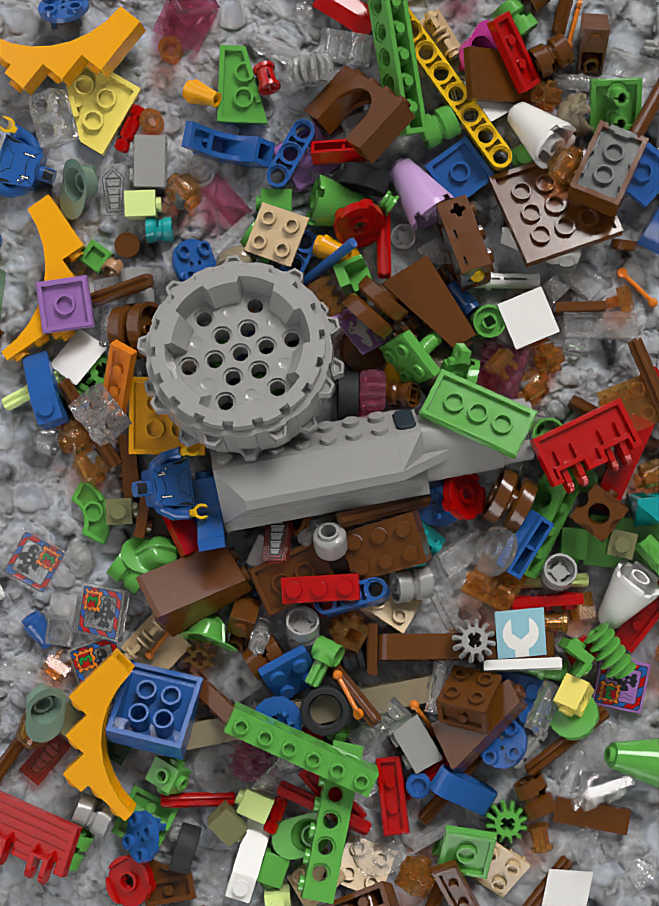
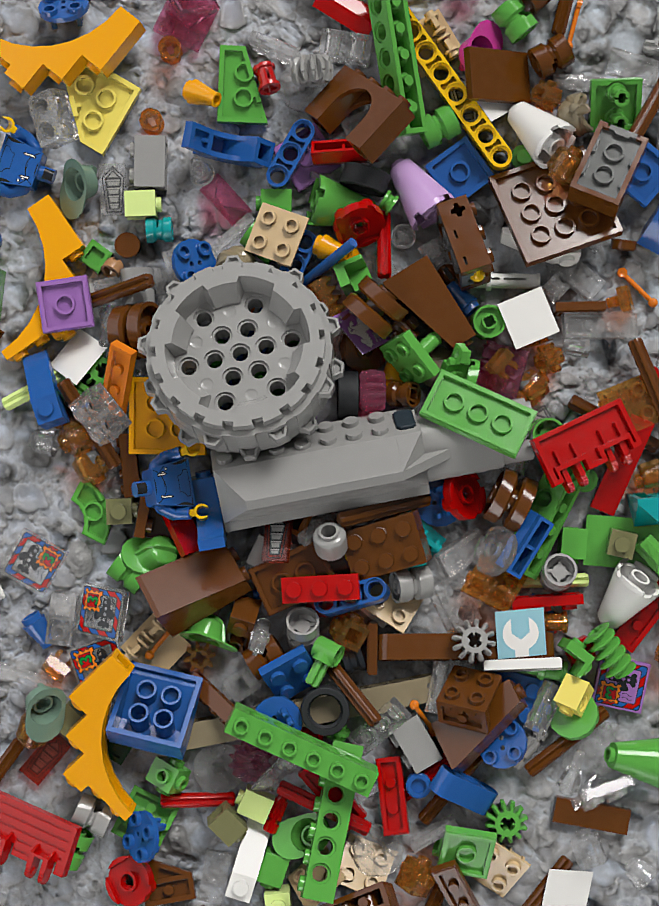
red axle [114,104,146,154] -> none
clear orange head [165,173,203,211] -> none
black tyre [169,822,202,875] -> none
clear plate [295,0,313,26] -> none
orange hinge [333,670,364,720] -> none
red plate [486,11,541,94] -> none
reddish brown wheel [512,772,558,820] -> none
clear orange bush [527,821,554,853] -> none
clear orange slope [568,591,597,621] -> none
reddish brown piece [569,482,629,542] -> none
reddish brown slope [576,13,610,76] -> none

